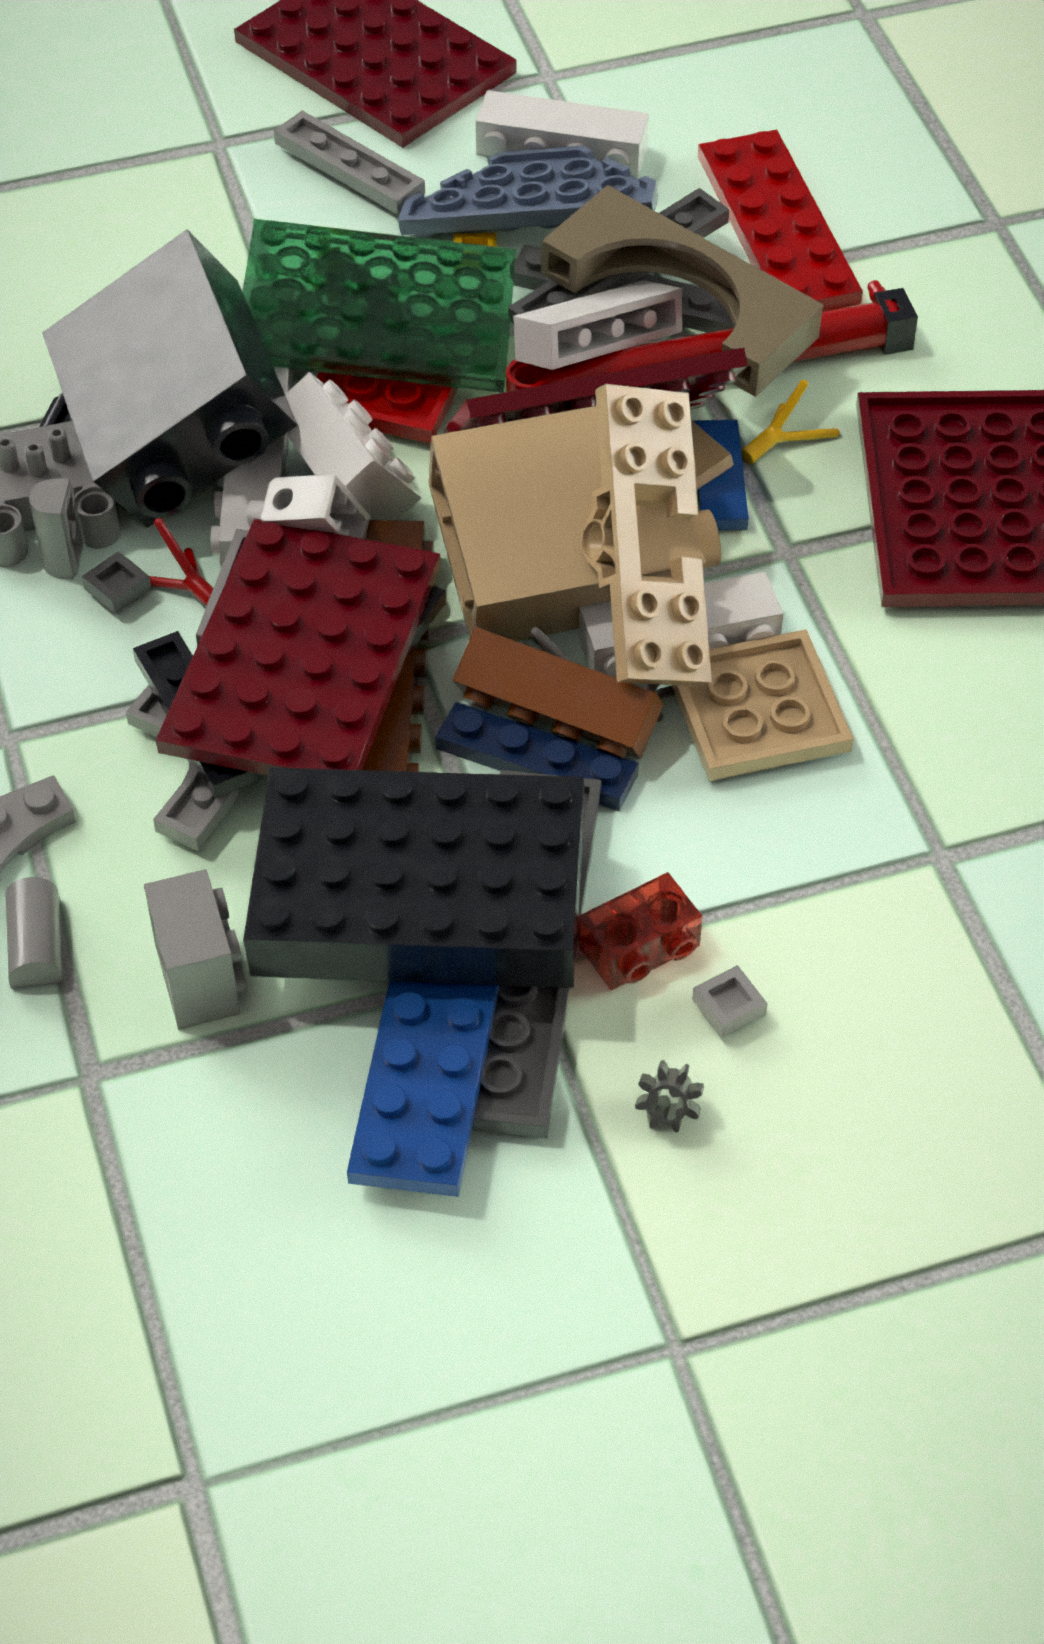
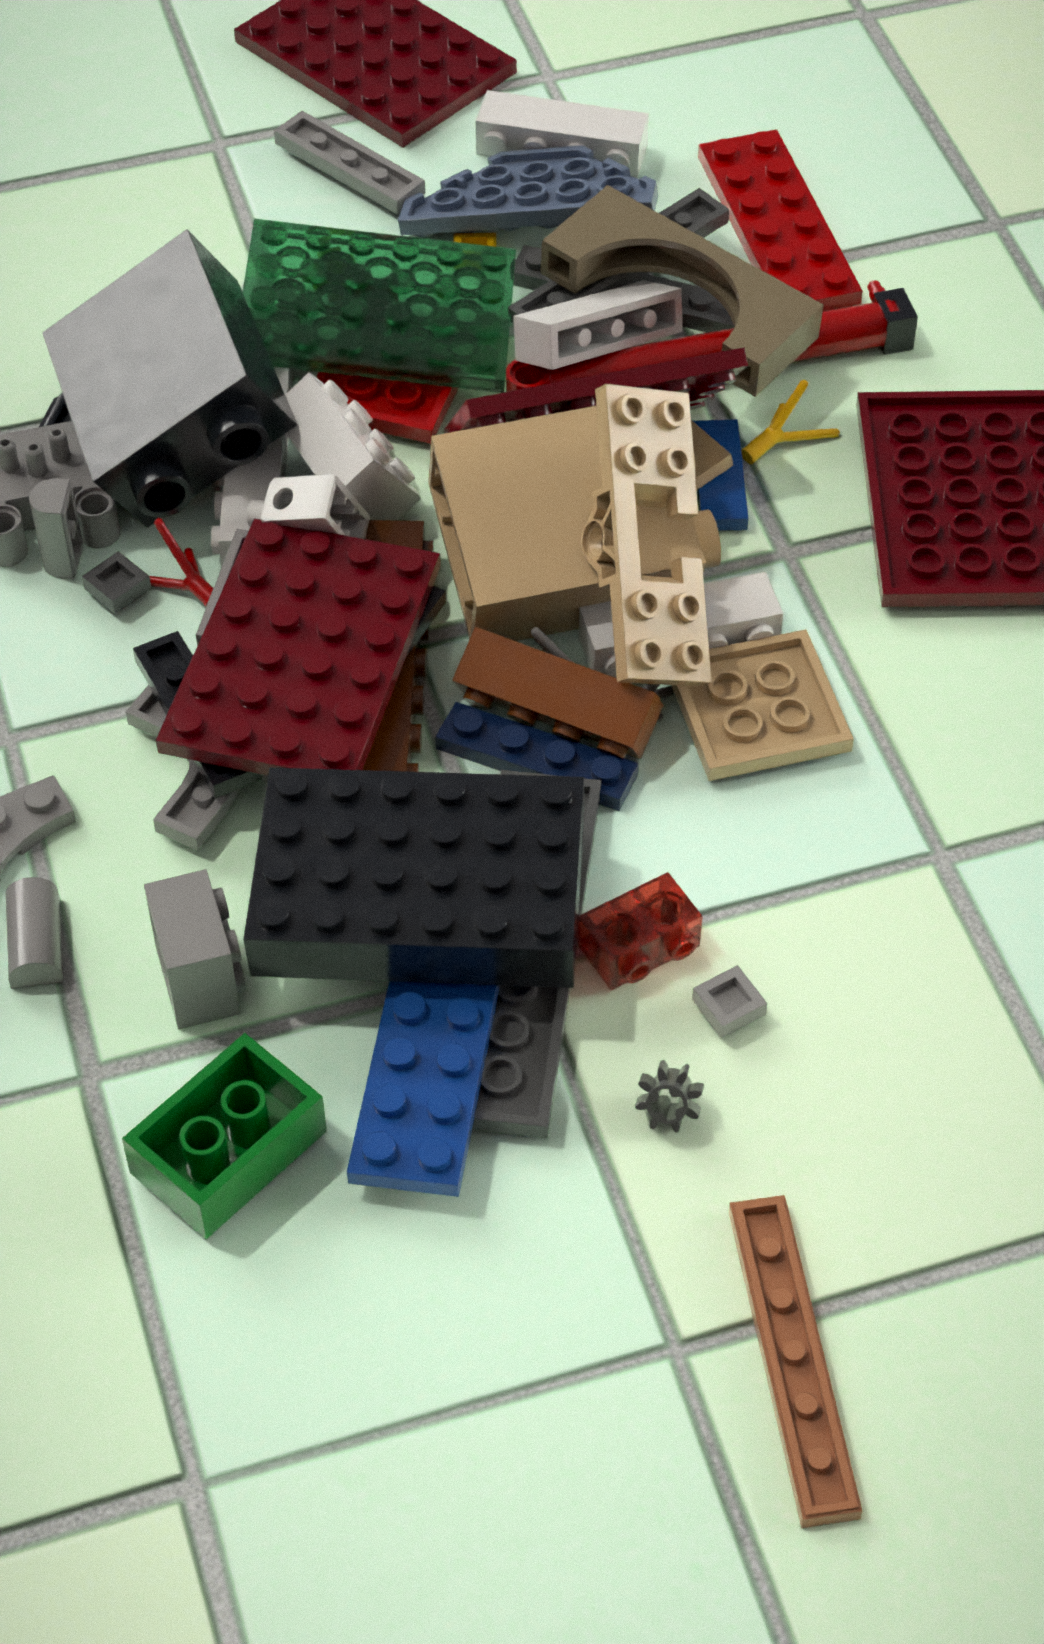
none -> green brick [122,1033,327,1239]
none -> nougat tile [728,1195,862,1529]

